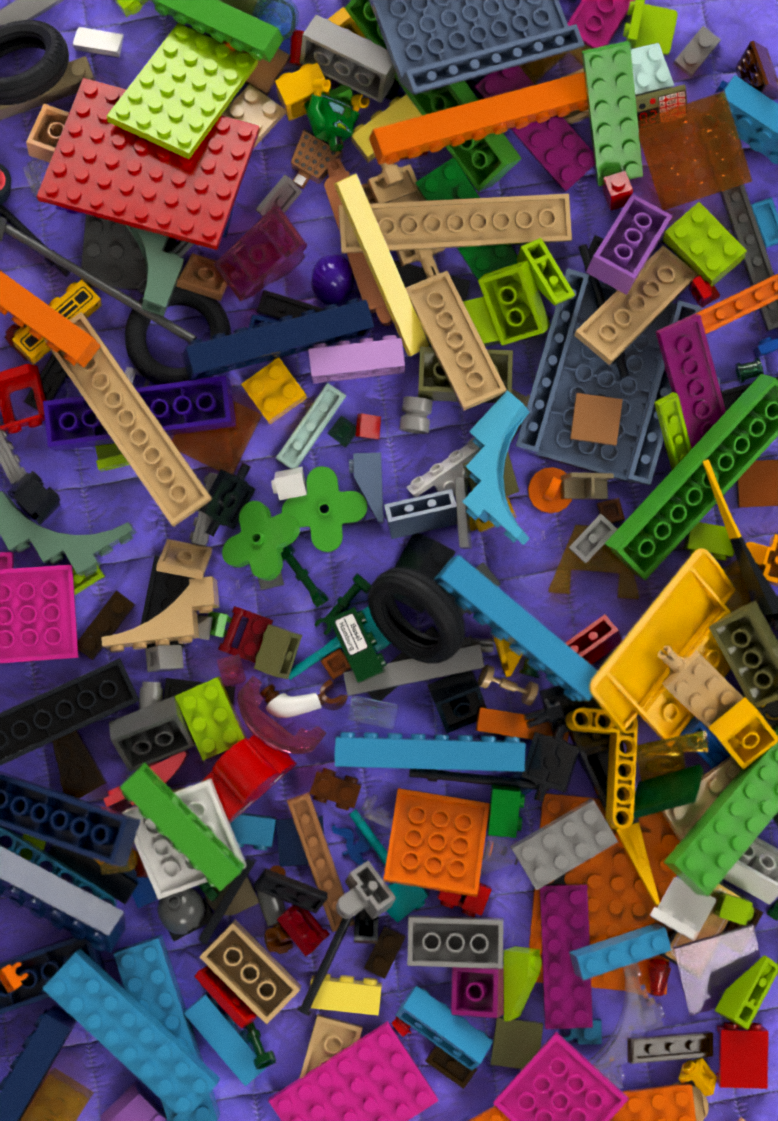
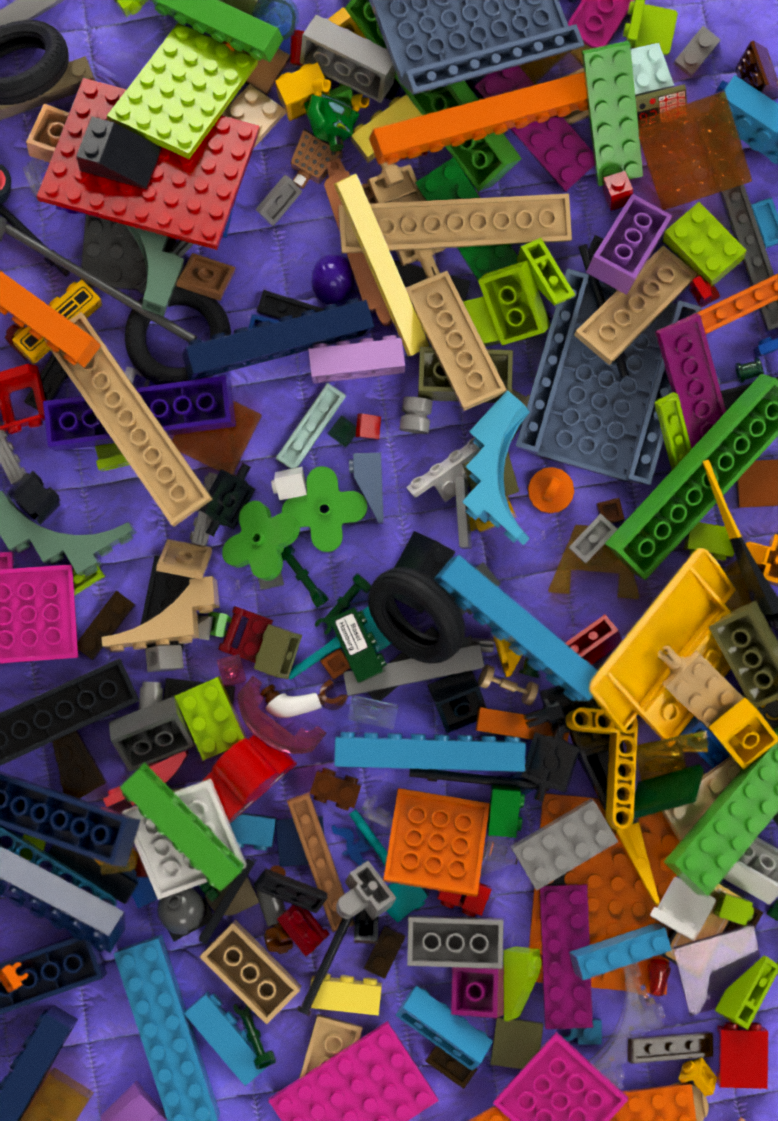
dark azure brick [43,948,220,1121] -> none
white slope [73,27,124,58] -> none
red plate [194,966,258,1028] -> none
clear pink brick [213,206,307,301] -> none
yellow brick [241,357,307,425] -> none
sand blue brick [384,489,458,539] -> none
red plate [391,1016,411,1037] -> none
dark tan panel [561,472,614,500] -> none
medium nougat tile [570,393,623,446] -> none
none -> black slope [76,117,162,190]

